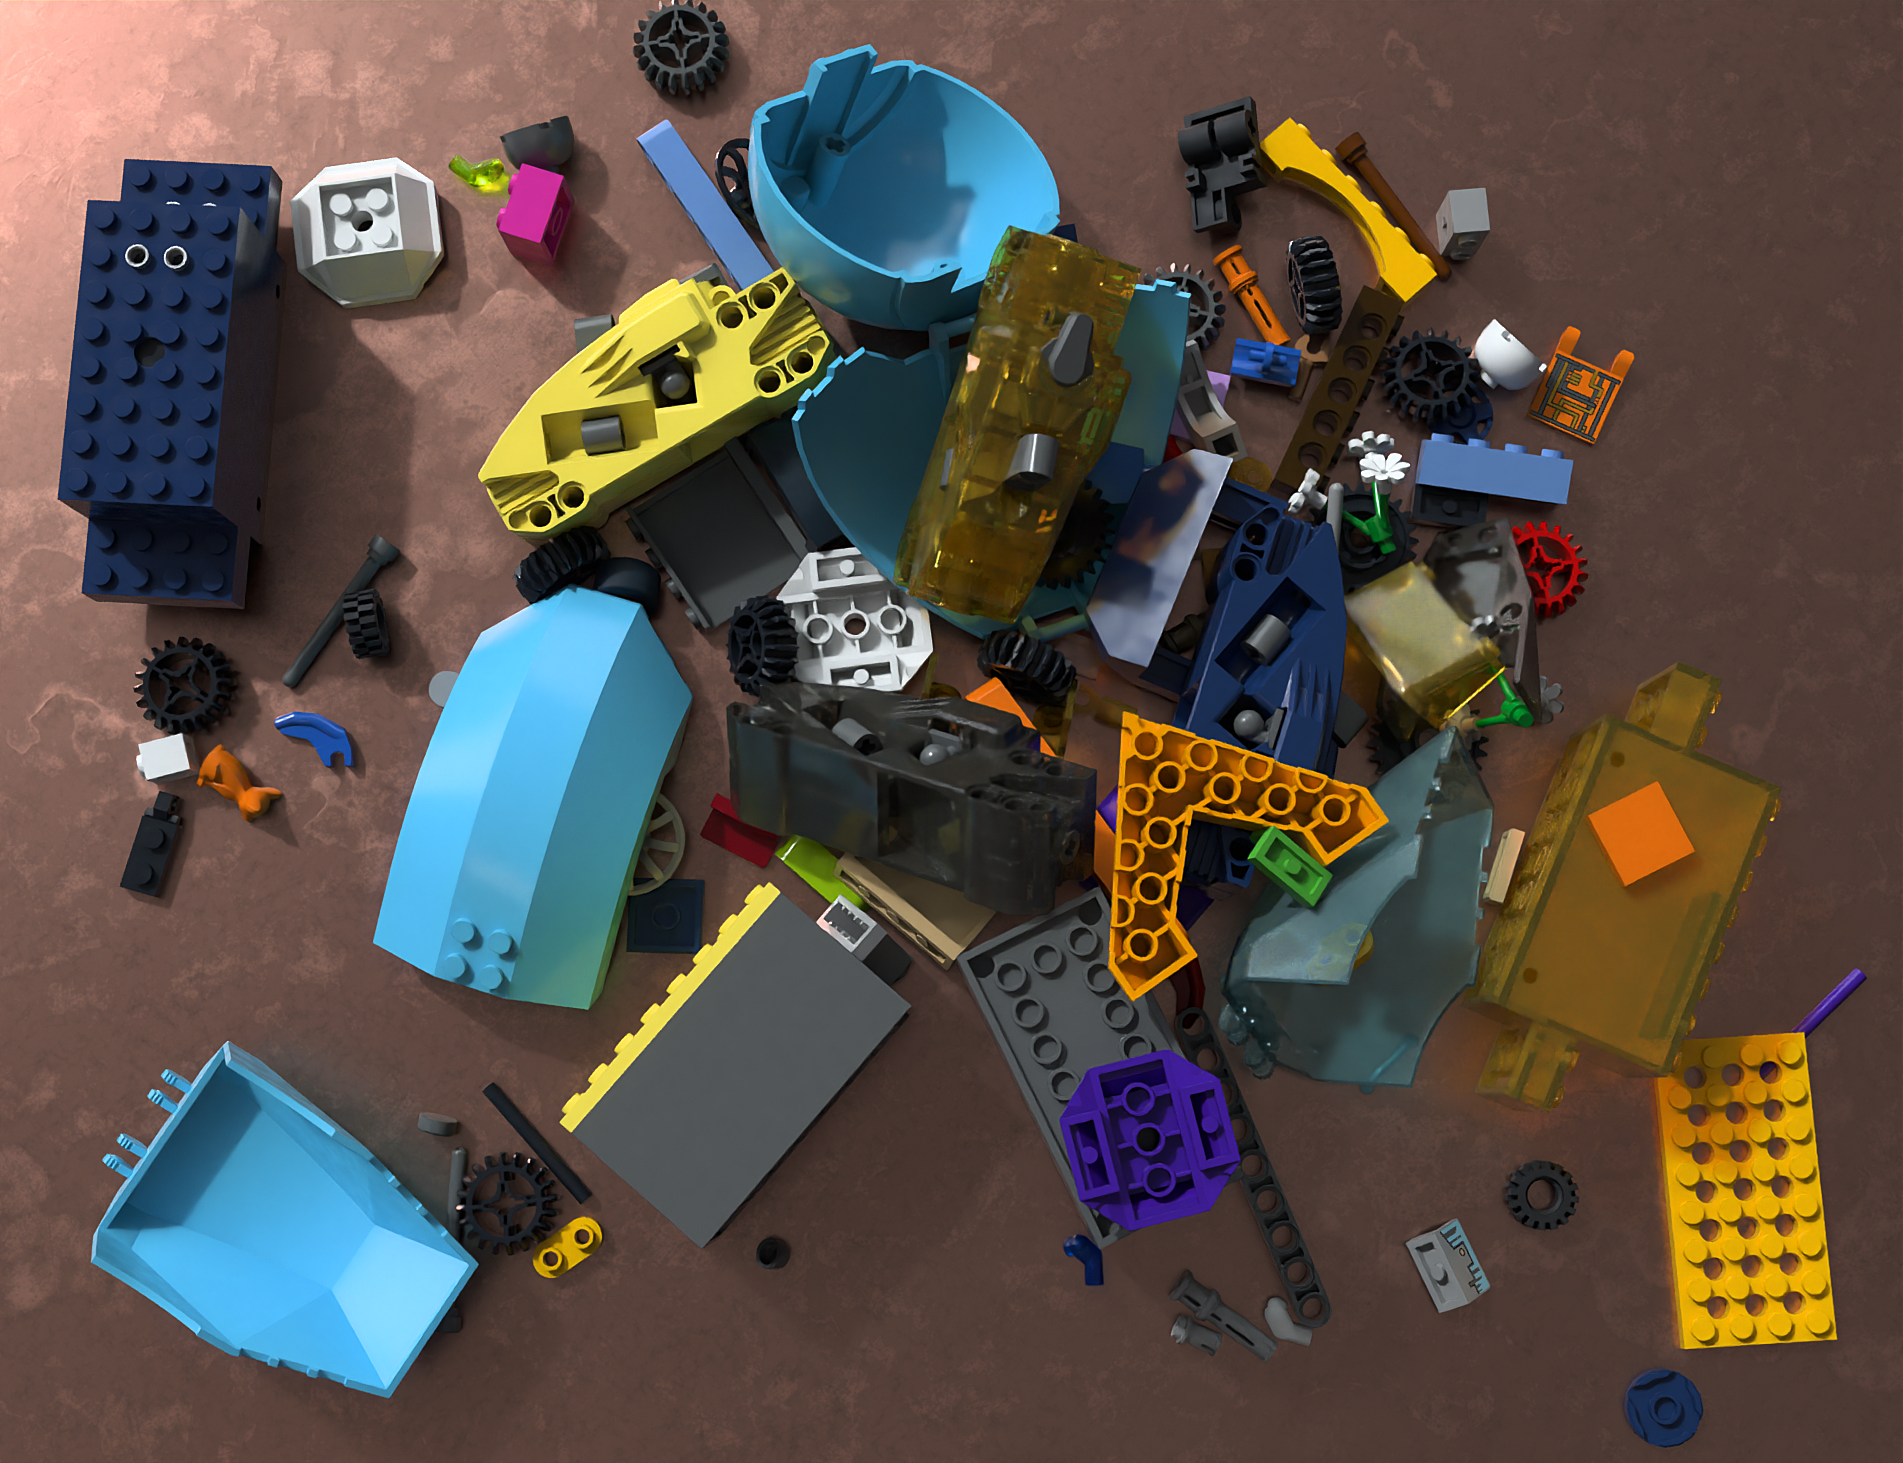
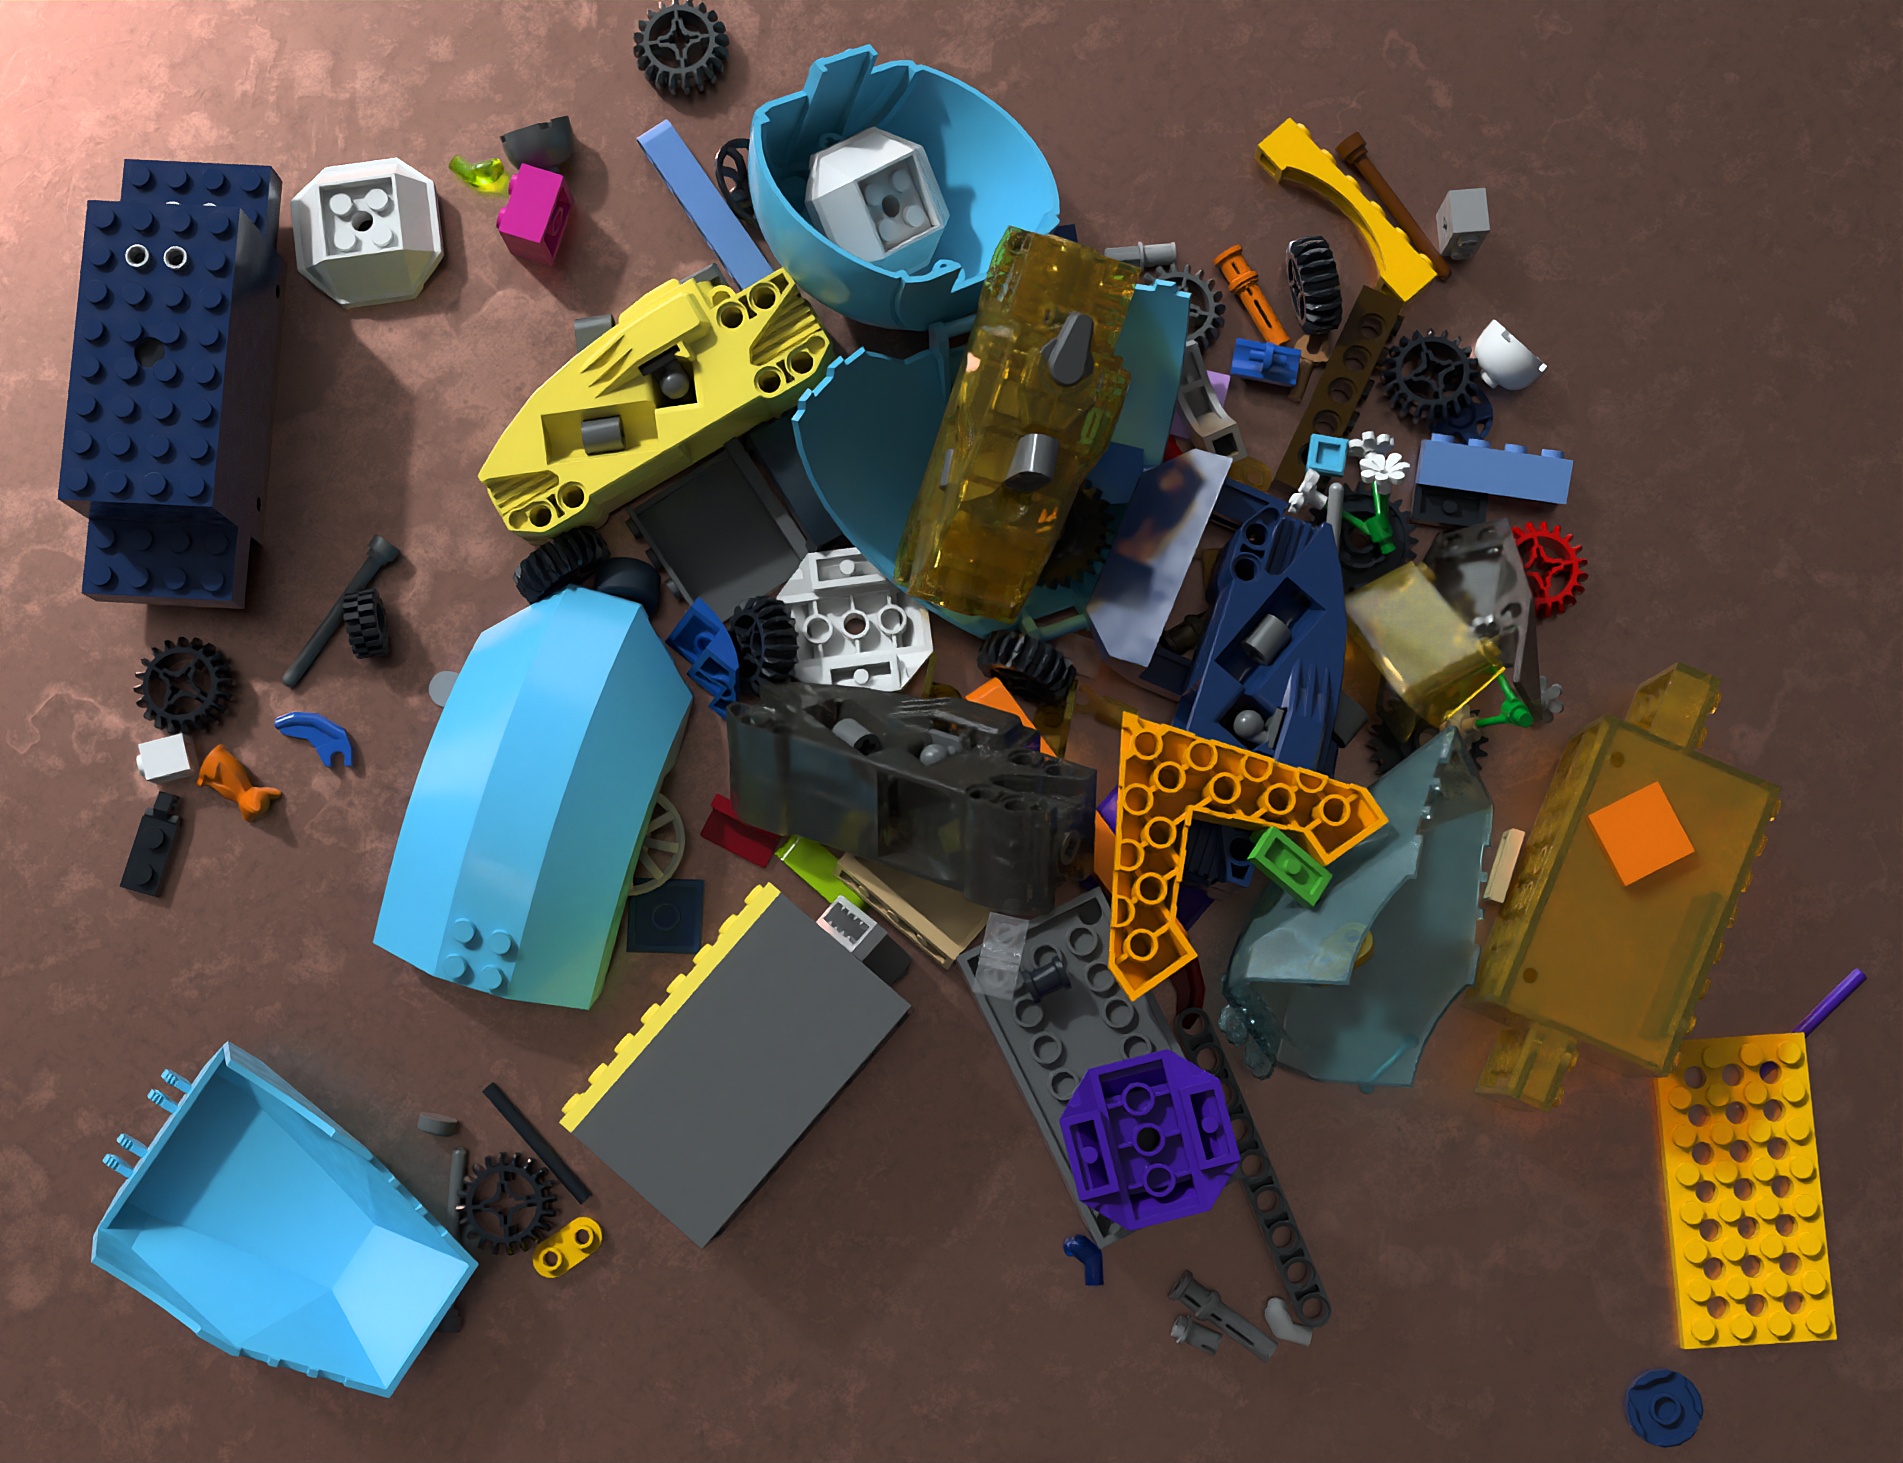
dark grey hinge [756,1238,790,1270] -> none
black plate [1178,96,1267,235] -> none
light grey panel [1406,1218,1490,1313] -> none
black tyre [1504,1160,1579,1231] -> none
flag [1526,326,1634,445] -> none
none -> blue slope [665,597,740,727]
none -> white piece [804,127,950,275]
none -> clear brick [972,912,1030,1002]
none -> black bush [1021,955,1072,1005]
none -> light grey axle [1104,242,1177,271]
none -> medium azure tile [1305,434,1349,478]

